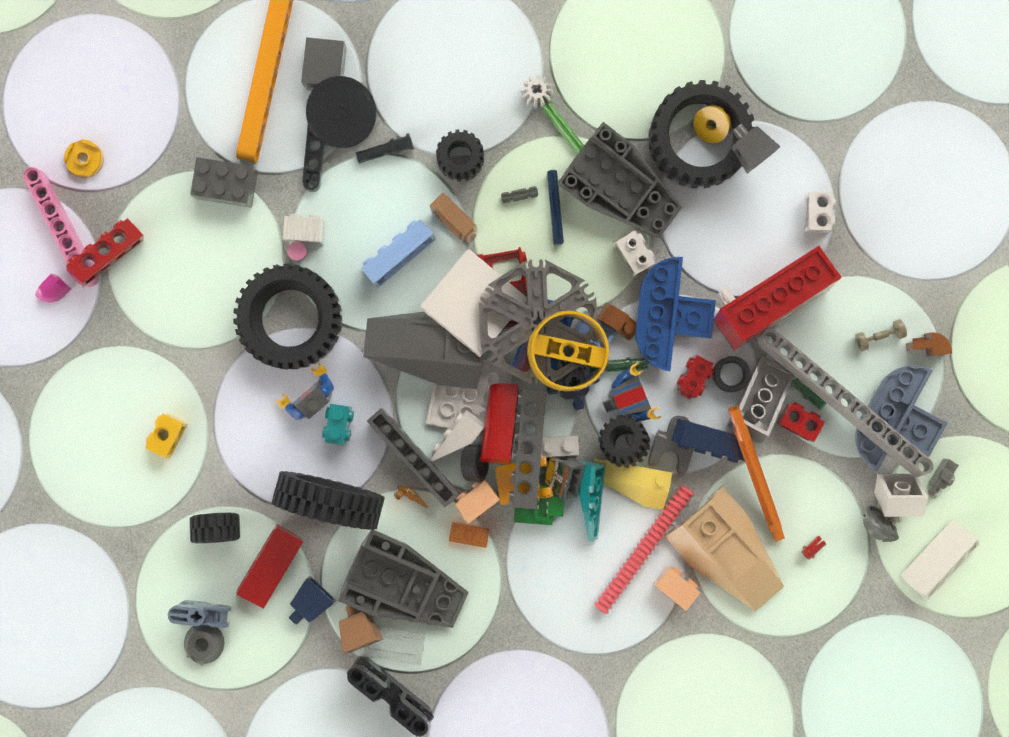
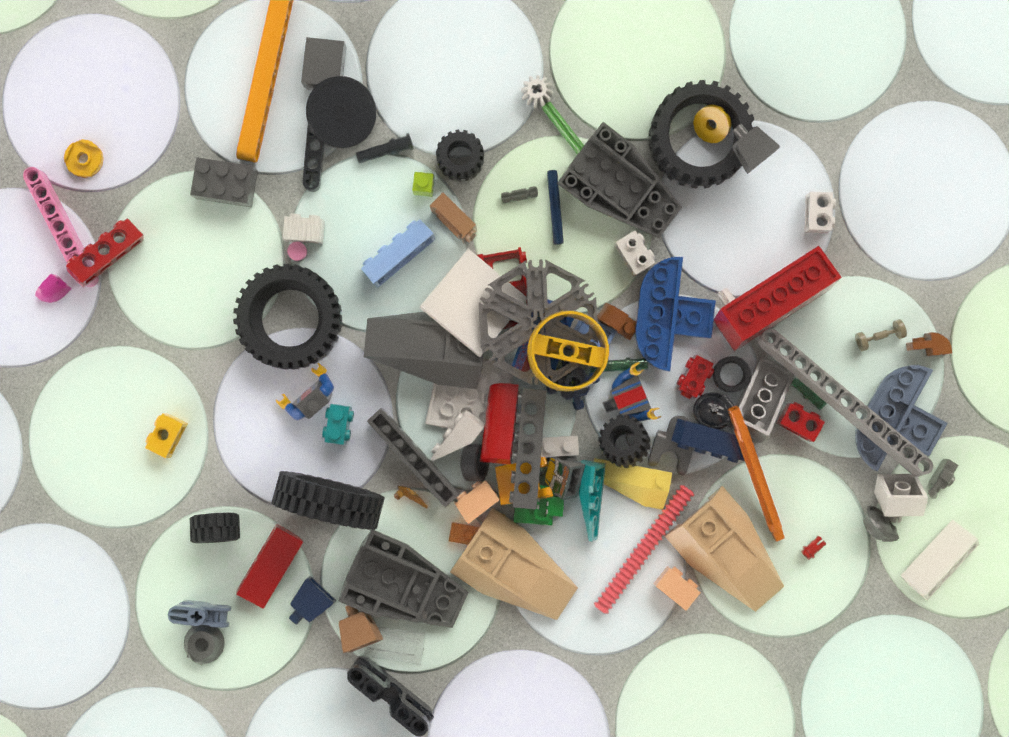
none -> lime brick [412,172,435,197]
none -> tan wedge [450,507,578,620]
none -> black piece [693,392,734,430]

